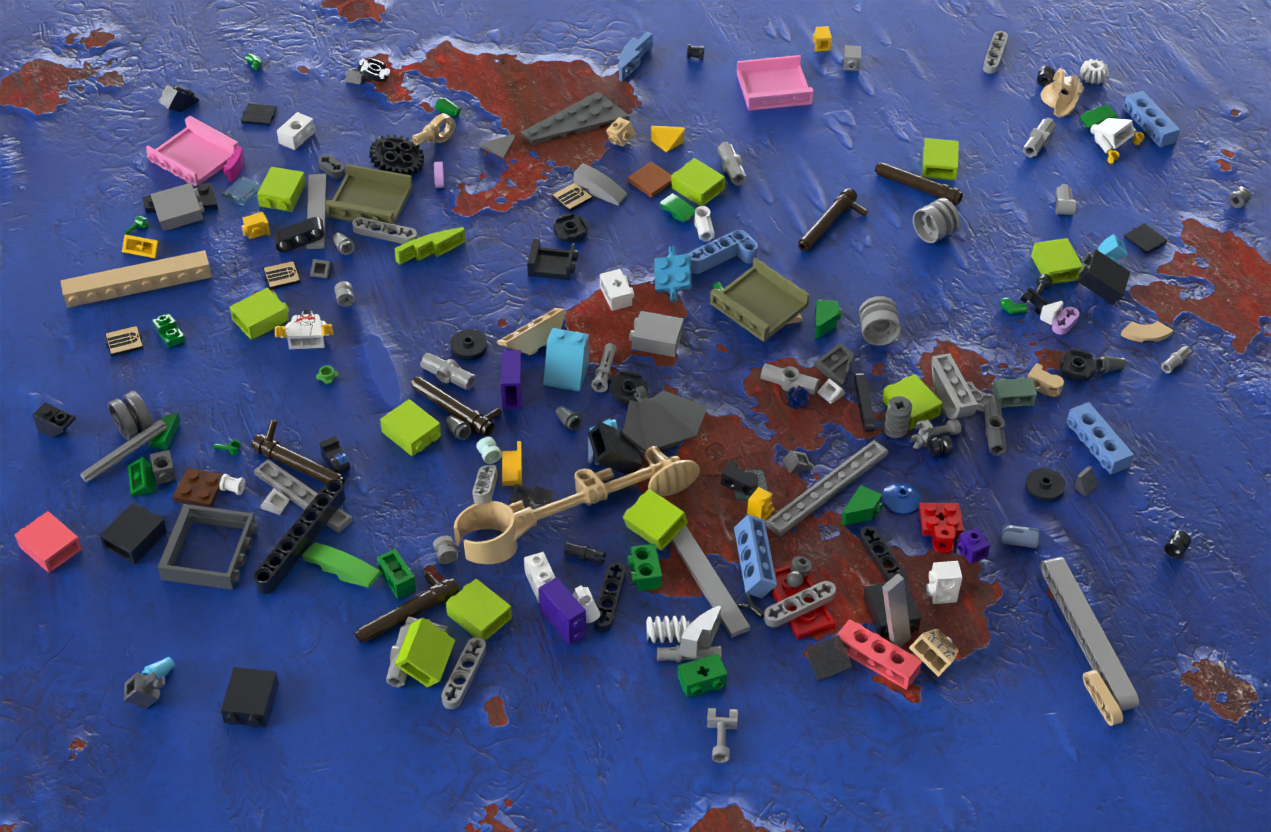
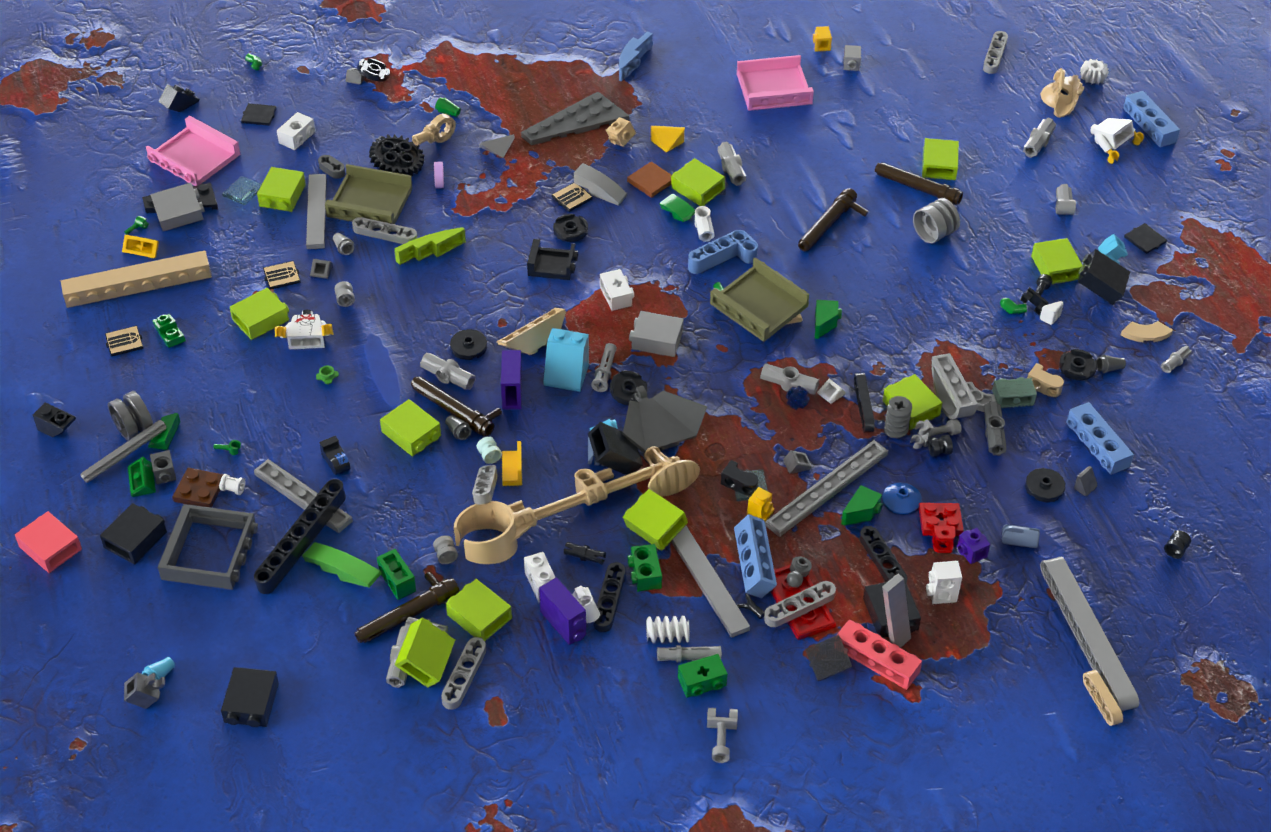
dark pink slope [224,146,244,182] -> none
yellow brick [241,212,271,239] -> none
dark brown cylinder [251,419,345,486] -> none
white slope [260,488,290,515] -> none
black beam [275,217,324,253] -> none
clear smoke slope [509,484,554,509] -> none
dark grey cone [556,406,582,431] -> none
dark azure plate [654,246,692,302] -> none
light grey slope [680,606,721,658] -> none
black bush [687,44,705,60] -> none
dark grey wing [814,343,854,388] -> none
light grey wheel [859,296,901,345] -> none
tan torso [909,629,959,677] -> none
black wheel [1037,66,1055,87] -> none
lavender beam [1052,307,1079,335] -> none
green slope [1079,104,1118,131] -> none
flat silver wheel [1228,187,1251,208] -> none

